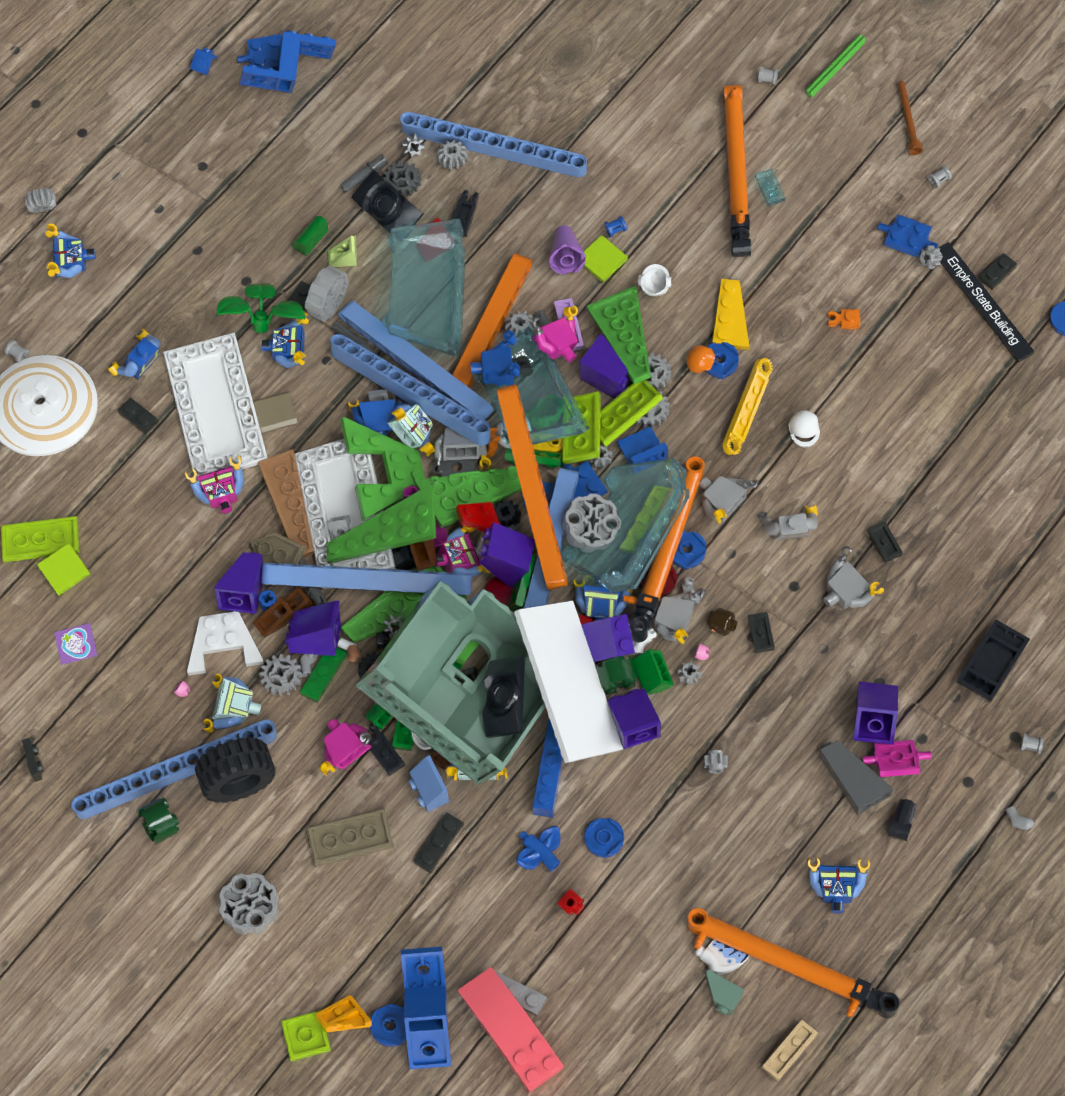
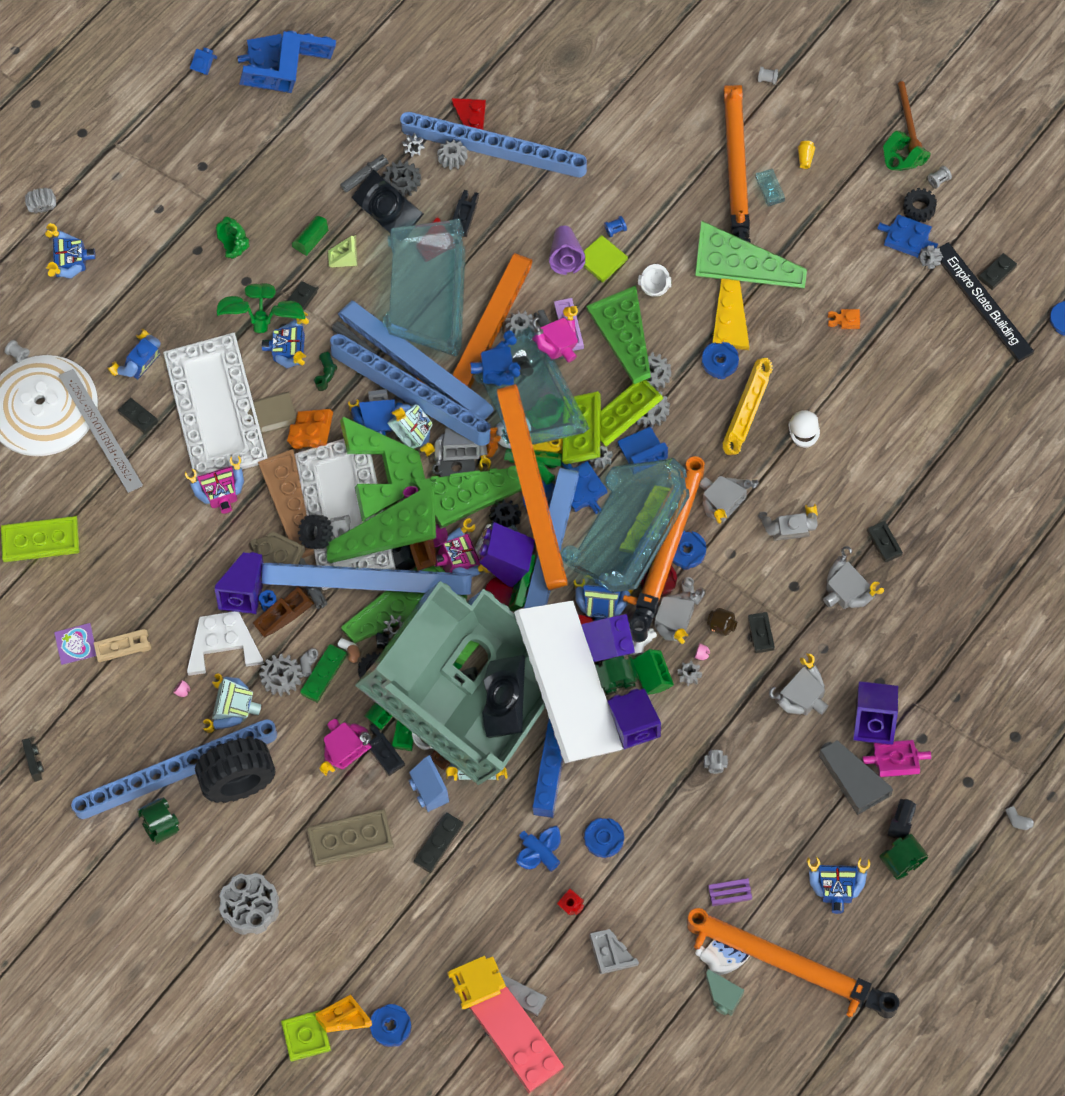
lime tile [37,543,91,596] -> none
dark purple slope [285,601,341,656] -> none
light grey connector [305,265,349,322] -> none
blue bracket [401,946,451,1069] -> none
red wing [455,502,500,532] -> none
light grey connector [562,494,621,553] -> none
dark purple slope [580,334,629,399] -> none
orange hair [686,345,715,374] -> none
tan plate [762,1020,818,1081] -> none
bright green axle [805,34,866,97] -> none
black slope [957,620,1030,702] -> none
light grey bush [1020,733,1044,754] -> none
none -> light grey sticker [59,369,143,492]
none -> tan plate [94,629,151,663]
none -> green hair [216,217,250,259]
none -> orange plate [287,409,333,449]
none -> black tyre [298,514,333,549]
none -> dark green piece [314,352,337,391]
none -> yellow plate [447,956,506,1009]
none -> red wing [452,98,486,130]
none -> green pin [537,461,555,485]
none -> light grey wing [589,929,639,974]
none -> bright green wing [695,221,807,288]
none -> medium lavender tile [708,878,752,906]
none -> light grey torso [769,653,829,715]
none -> yellow cone [798,141,815,169]
none -> dark green brick [879,834,929,880]
none -> green piece [883,131,931,171]
none -> black tyre [903,188,937,223]

